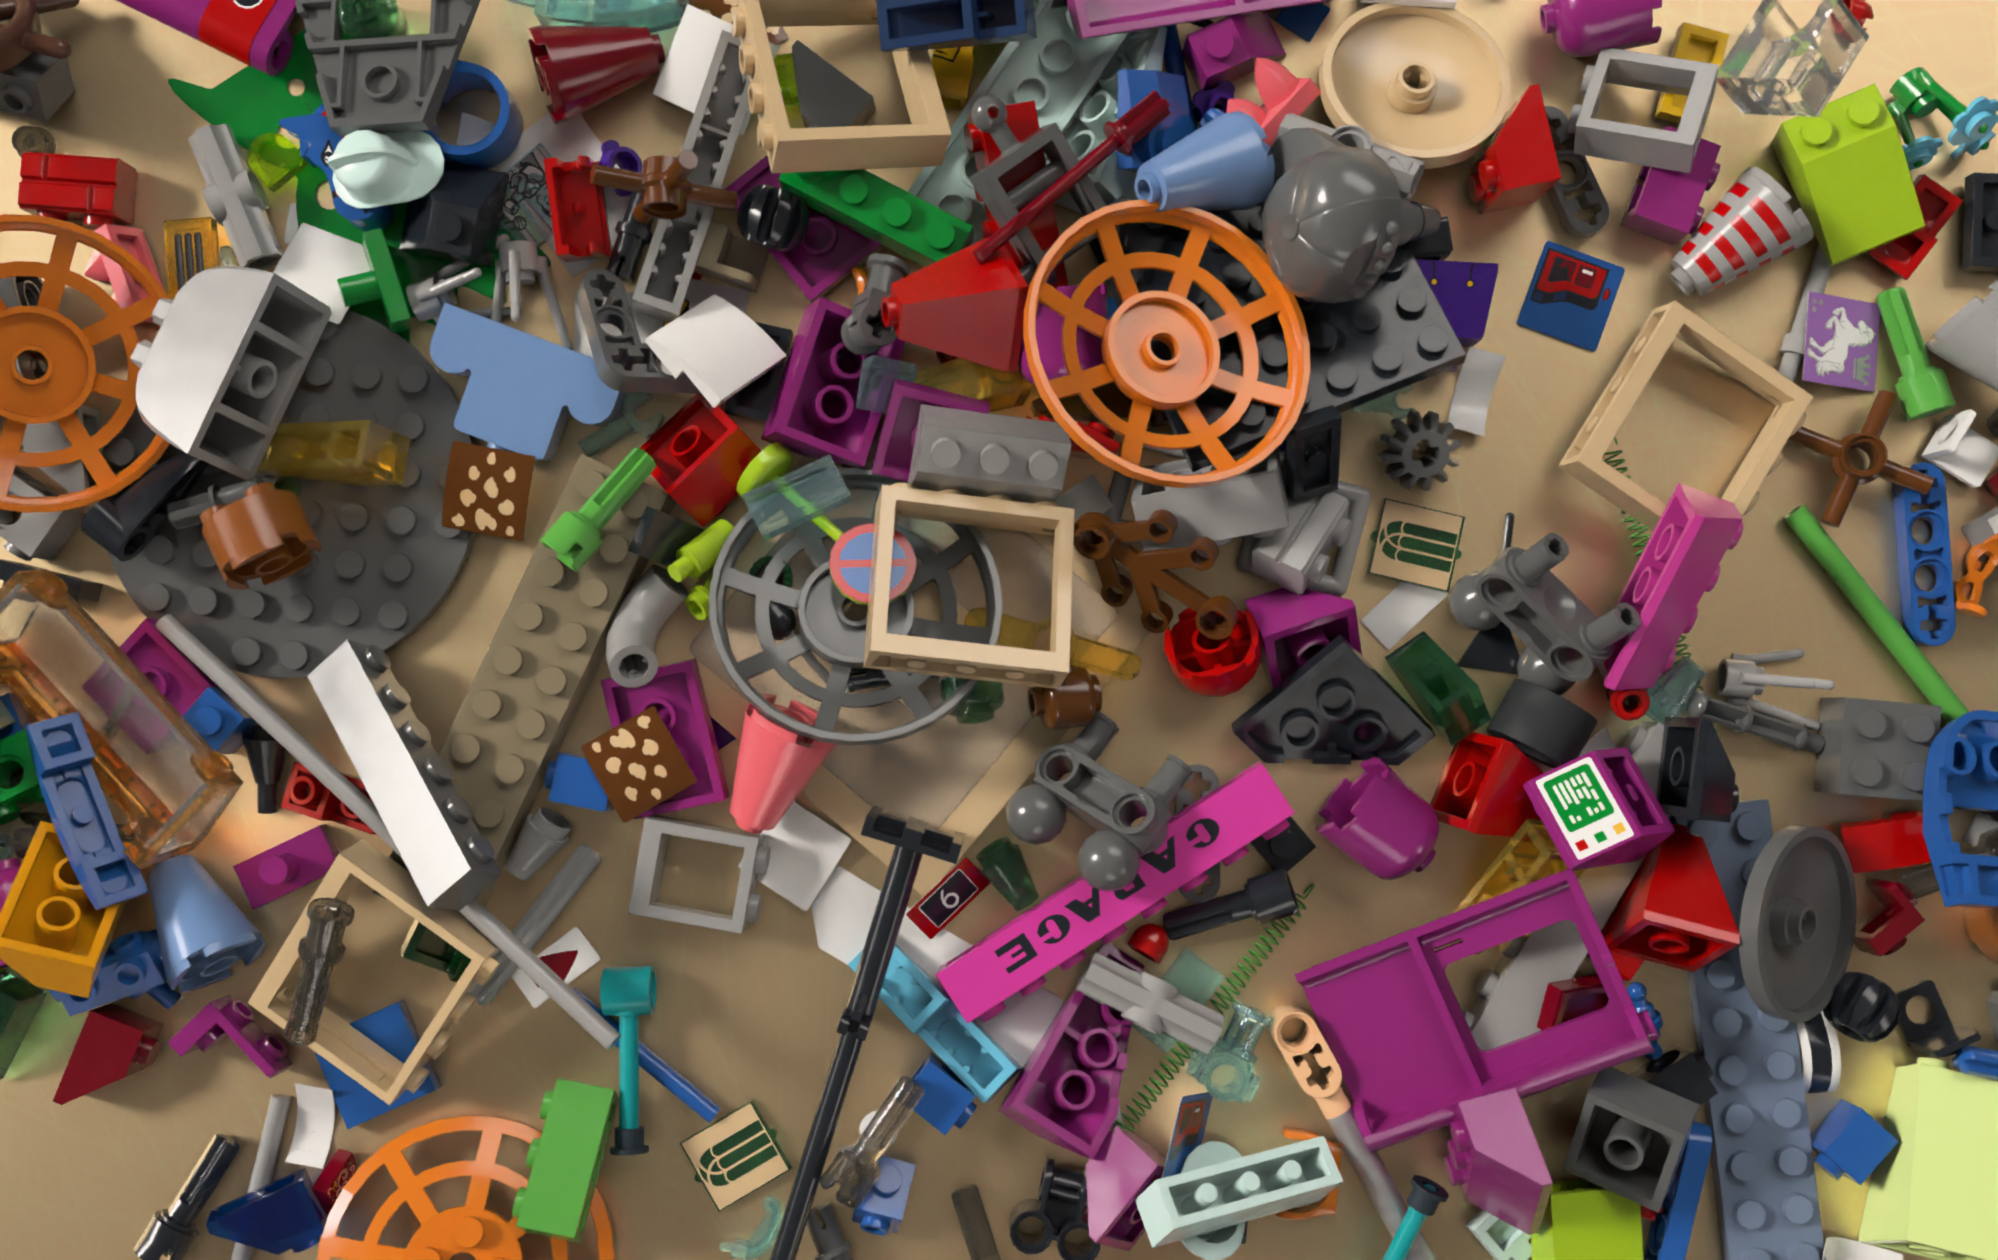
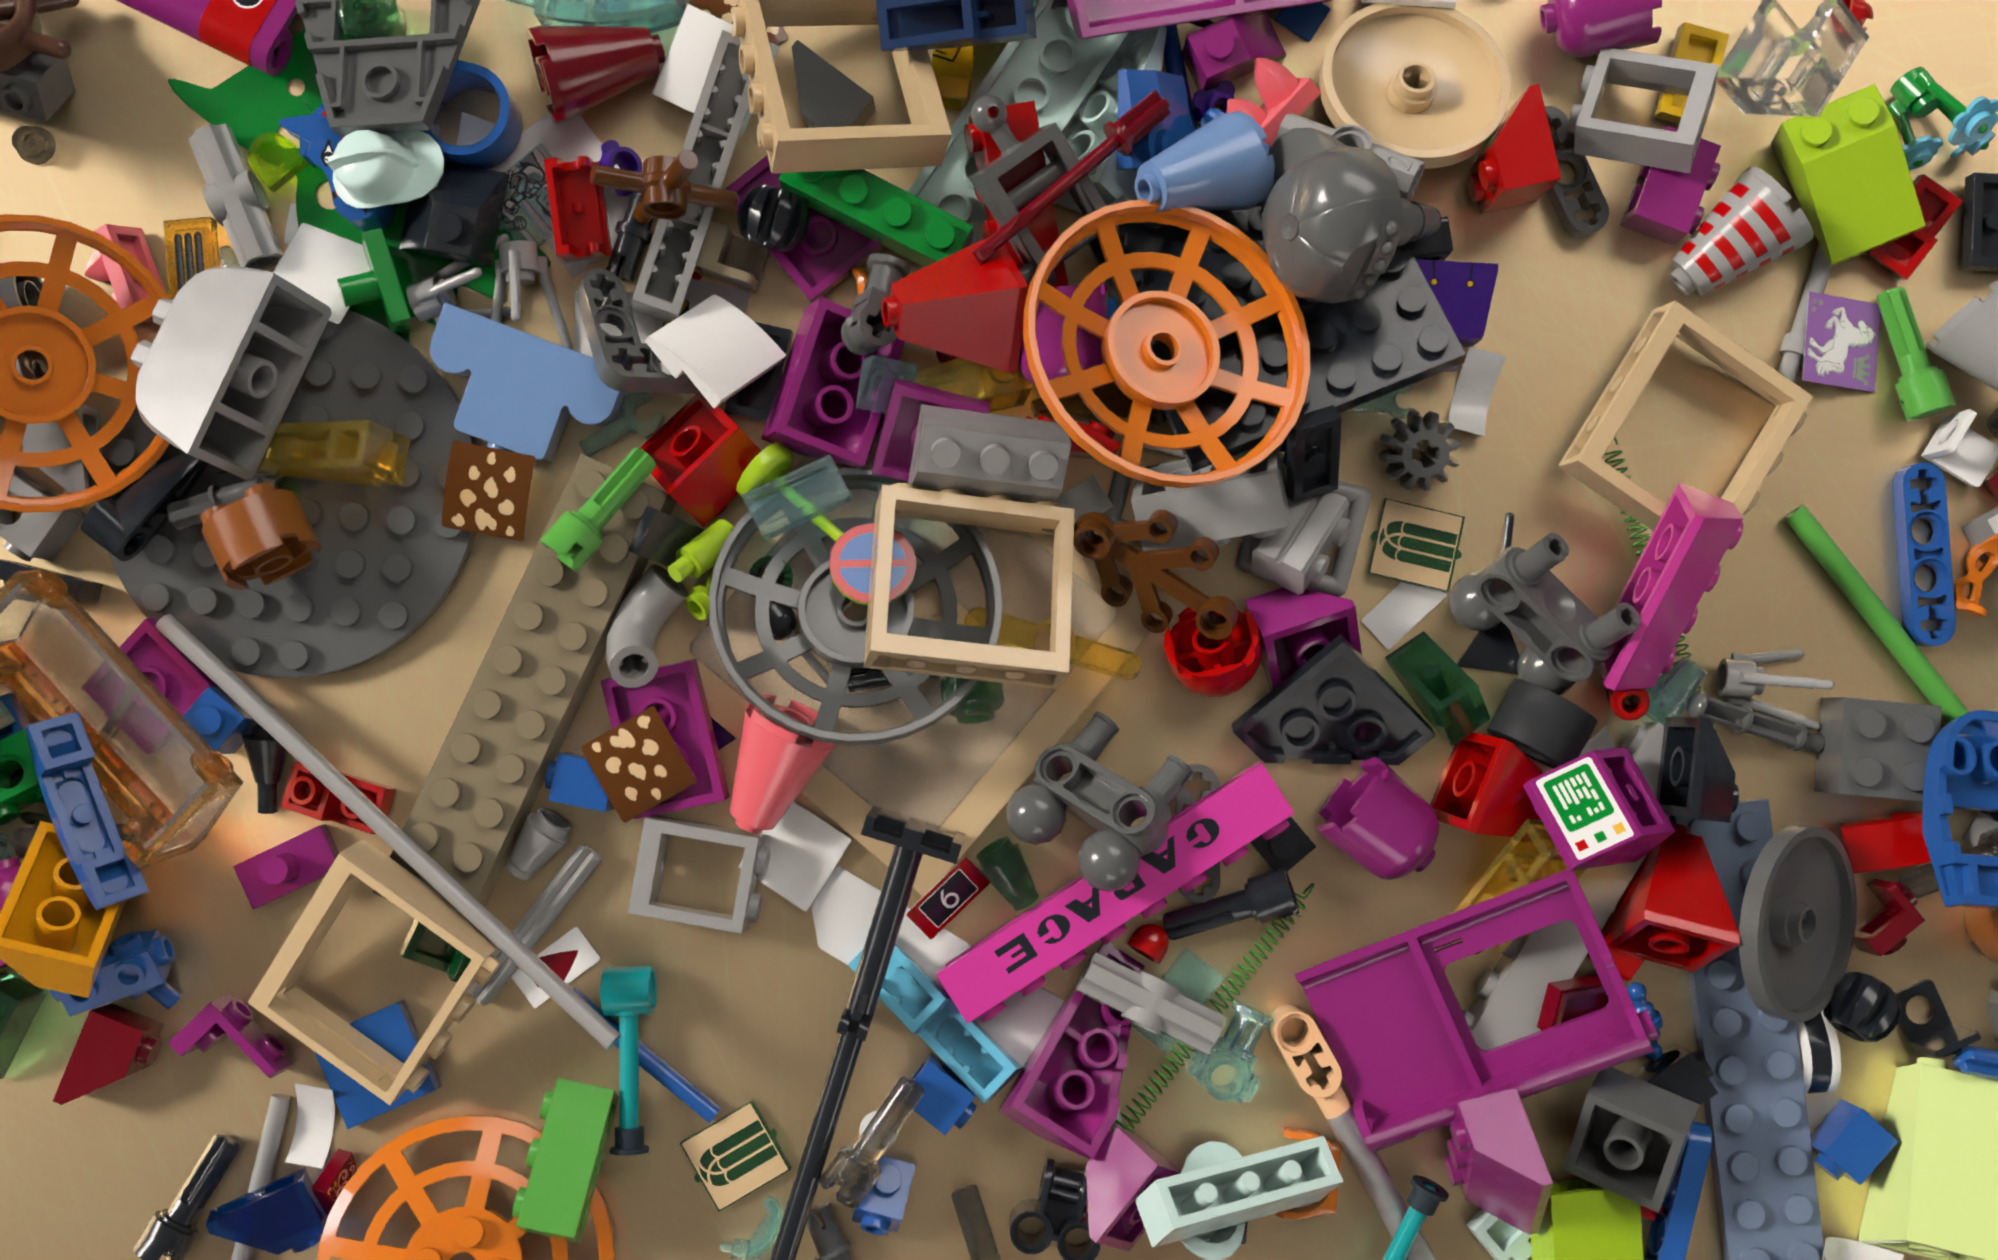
red brick [17,152,138,230] -> none
medium blue cone [147,852,266,992] -> none
clear smoke pin [283,897,355,1046] -> none
brick [307,639,502,911] -> none
clear neon green tile [774,53,799,106] -> none
reddish brown head [1028,664,1102,731] -> none
sticker [1162,1091,1214,1178] -> none
sticker [1517,241,1625,351] -> none
reddish brown bar [1787,390,1934,528] -> none

